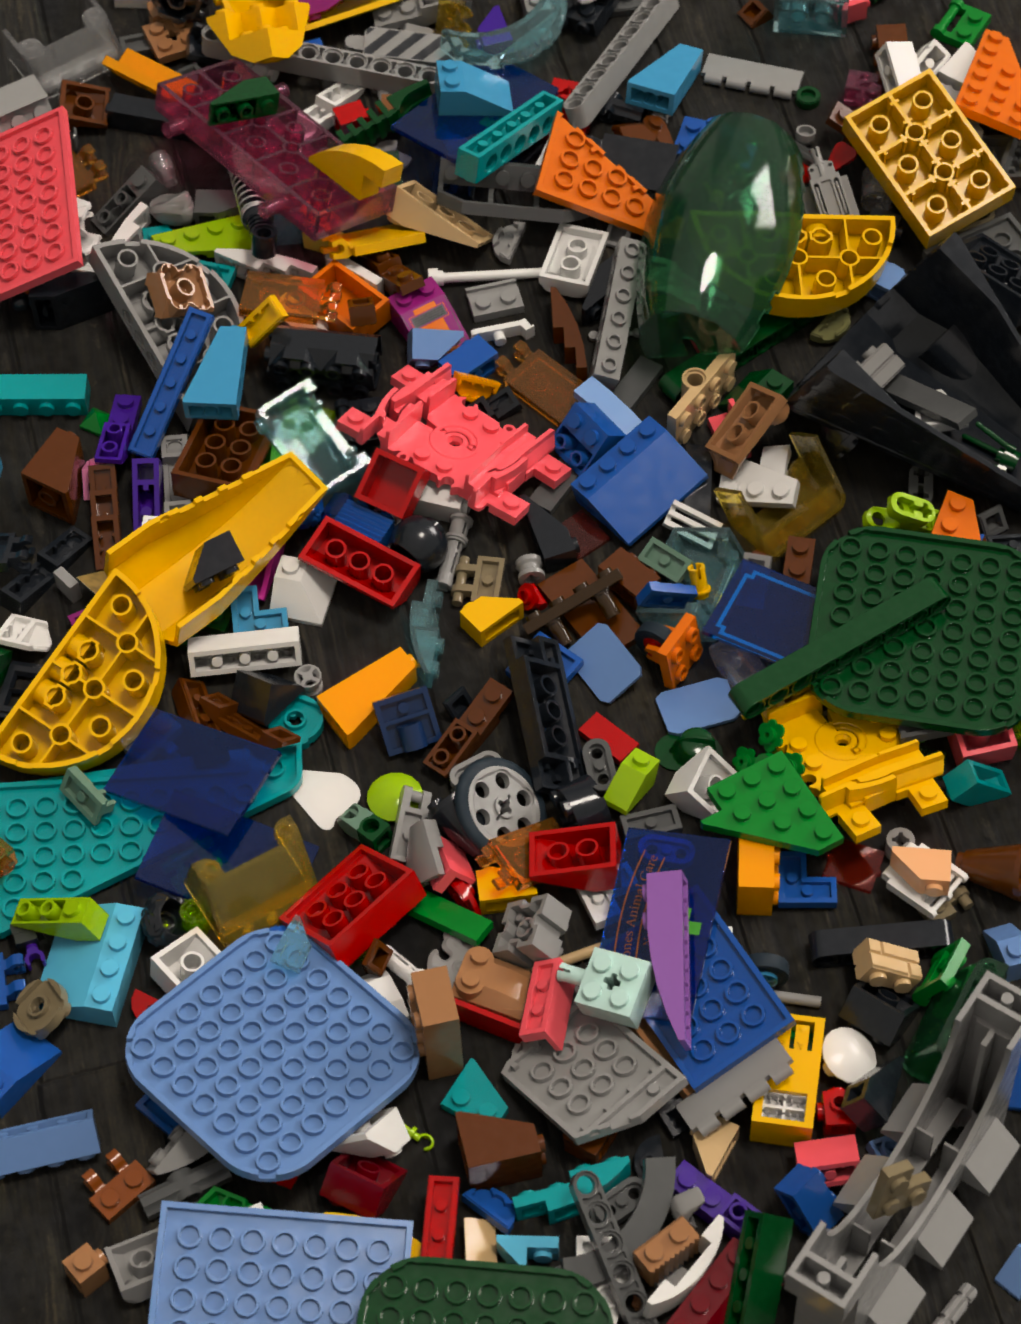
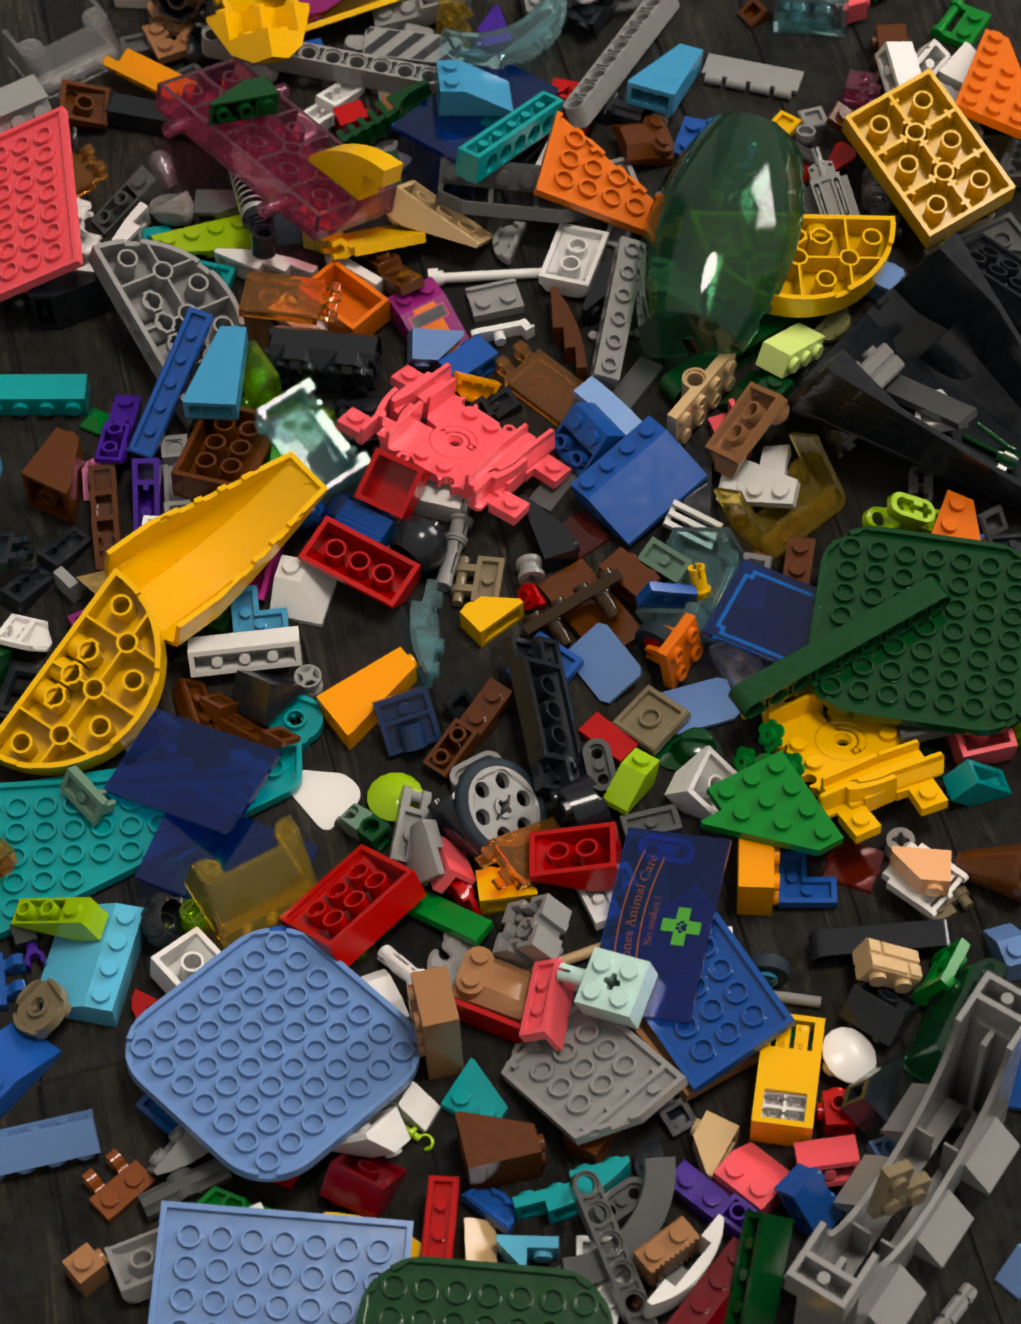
medium nougat slope [145,263,215,319] -> none
black slope [183,531,244,593] -> none
yellow plate [238,295,289,348] -> none
clear light blue slope [270,915,312,974] -> none
reddish brown slope [347,296,377,327] -> none
reddish brown slope [362,938,393,977] -> none
black tile [585,133,679,196] -> none
medium lavender slope [642,870,691,1051] -> none
light grey hair [670,1187,705,1229] -> none
light grey windscreen [675,1038,794,1137] -> none
dark green tile [795,86,821,110] -> none
none -> clear neon green slope [241,340,284,413]
none -> white slope [381,1081,441,1133]
none -> dark tan plate [612,684,691,756]
none -> coral slope [713,1142,790,1214]
none -> yellowish green brick [755,322,825,378]
none -> yellow tile [768,110,802,138]
none -> light grey tile [797,106,829,132]

